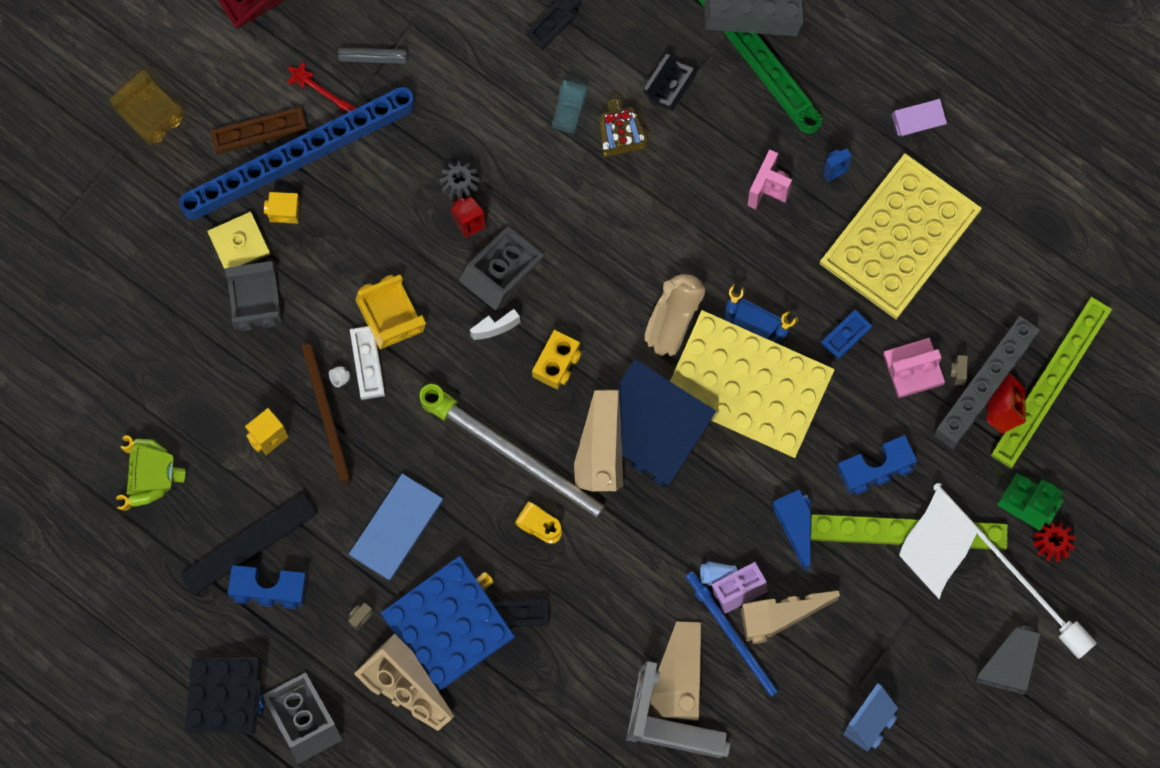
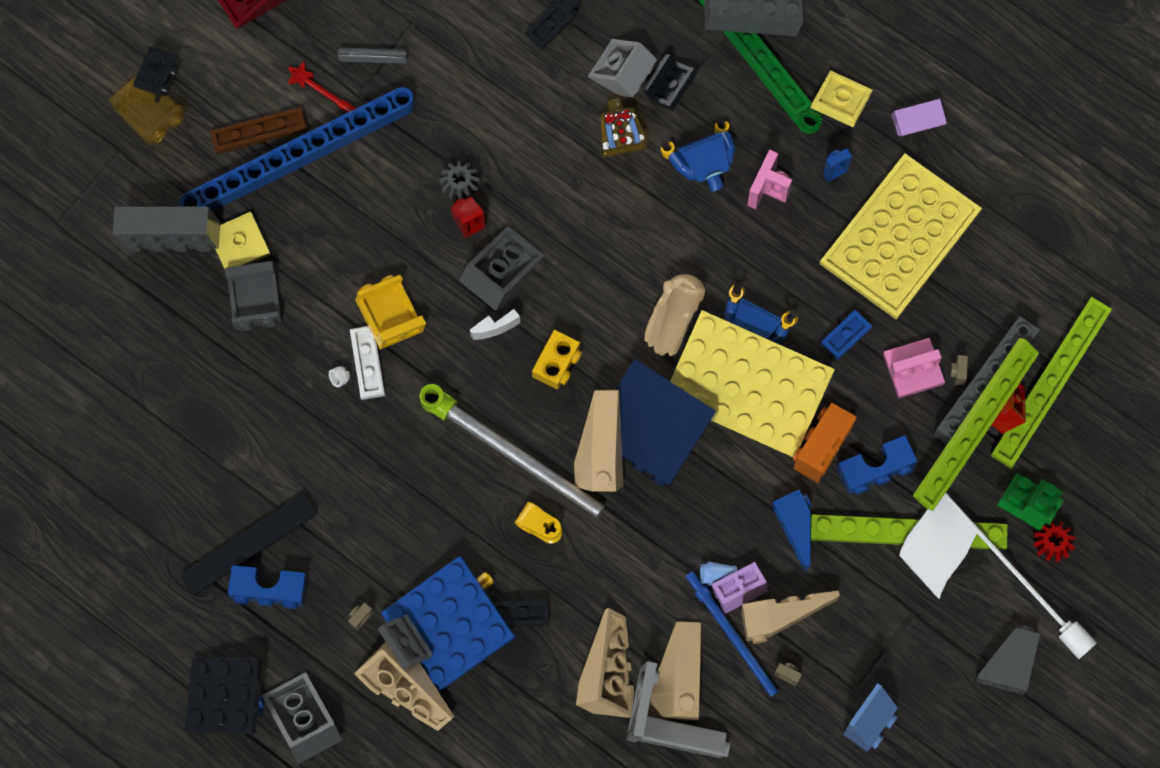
lime torso [116,435,185,511] -> none
yellow brick [245,408,289,455] -> none
yellow brick [264,192,300,223] -> none
reddish brown tile [302,343,351,486] -> none
medium blue tile [349,474,443,581] -> none
clear light blue plate [552,79,587,134] -> none
none -> dark grey brick [113,207,220,252]
none -> black bracket [133,46,178,103]
none -> dark grey plate [378,614,433,670]
none -> tan wedge [576,608,634,718]
none -> light grey slope [588,39,657,97]
none -> blue torso [661,121,735,192]
none -> dark tan plate [774,663,802,686]
none -> orange wedge [792,403,857,483]
none -> light yellow plate [811,70,873,127]
none -> lime plate [913,338,1039,511]

